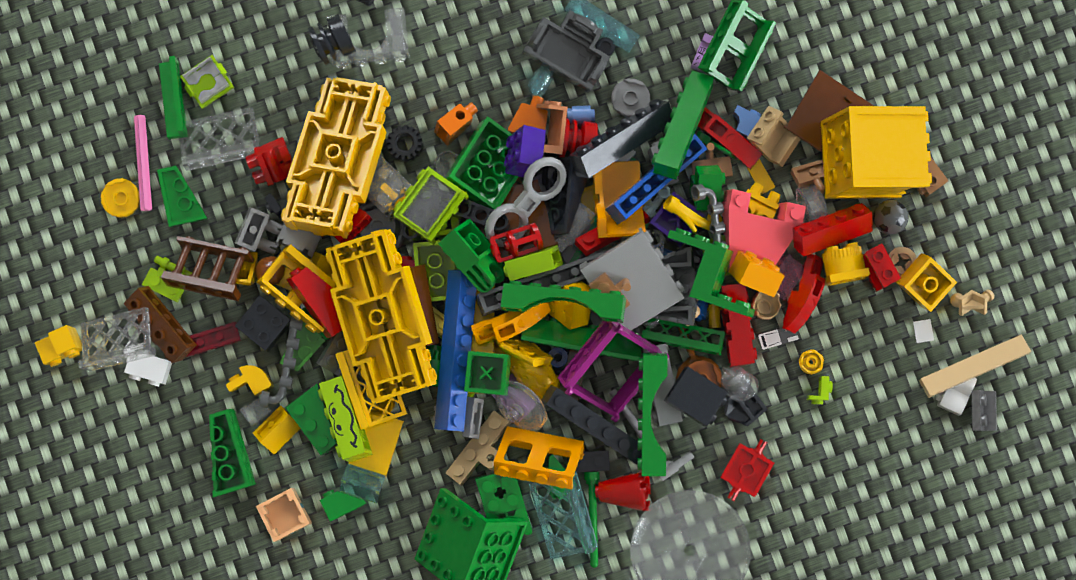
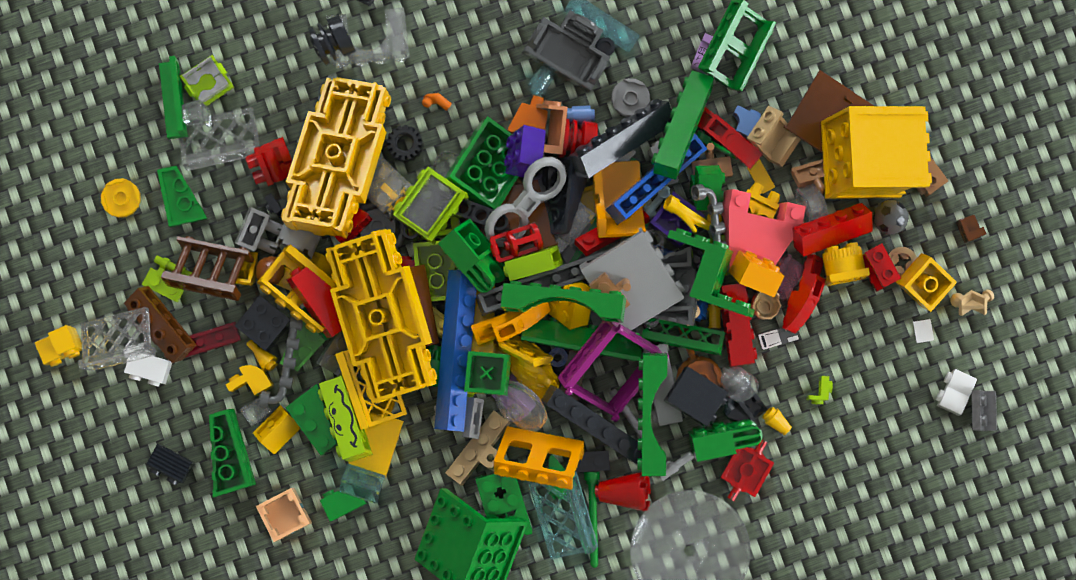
bright pink axle [134,115,152,211] -> none
orange torso [434,102,478,146] -> none
yellow plate [799,349,824,375] -> none
tan tile [919,334,1031,398] -> none
none -> black brick [146,444,195,485]
none -> clear panel [182,99,212,127]
none -> yellow cone [246,340,278,372]
none -> orange arm [422,93,452,111]
none -> green brick [688,419,763,462]
none -> yellow cone [762,406,792,435]
none -> reddish brown panel [956,215,987,243]

